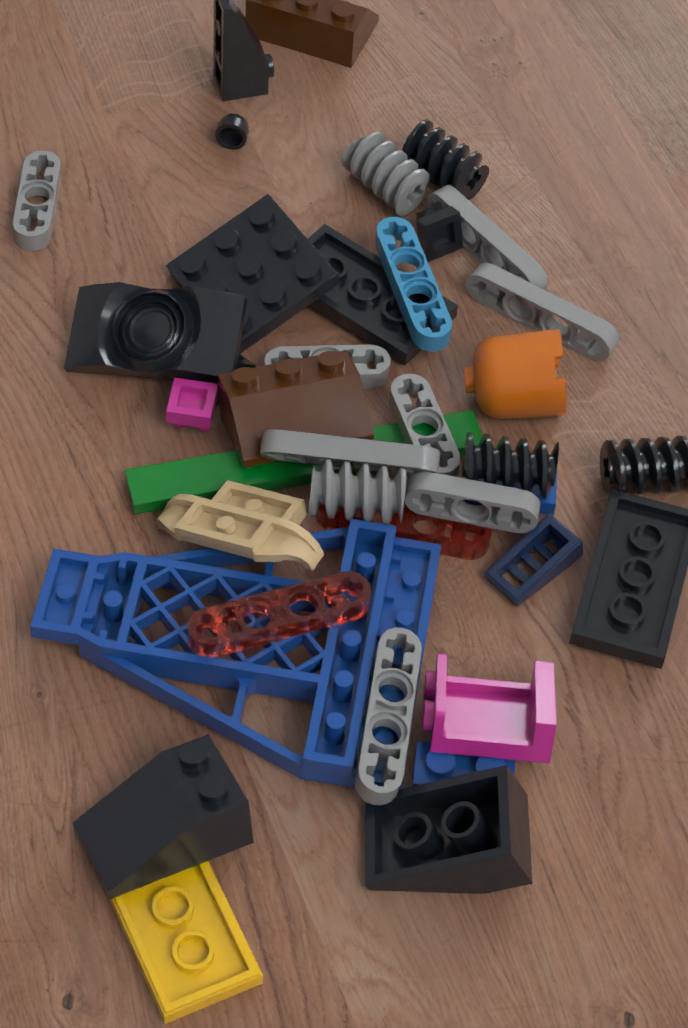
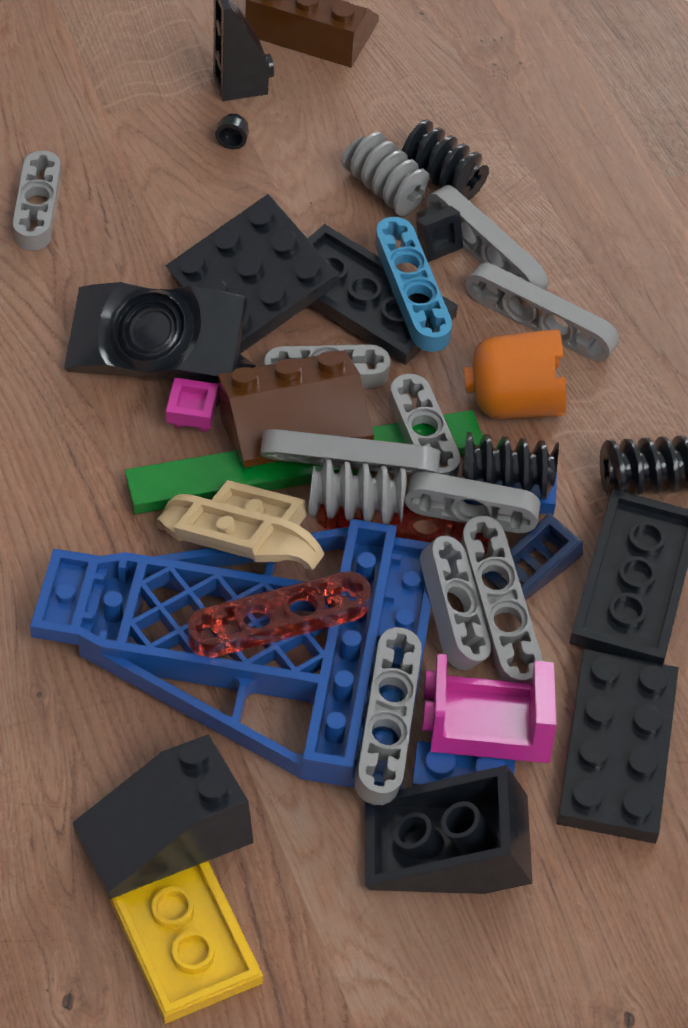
none -> light grey beam [420,536,491,671]
none -> light grey beam [460,516,542,684]
none -> black plate [557,649,679,844]

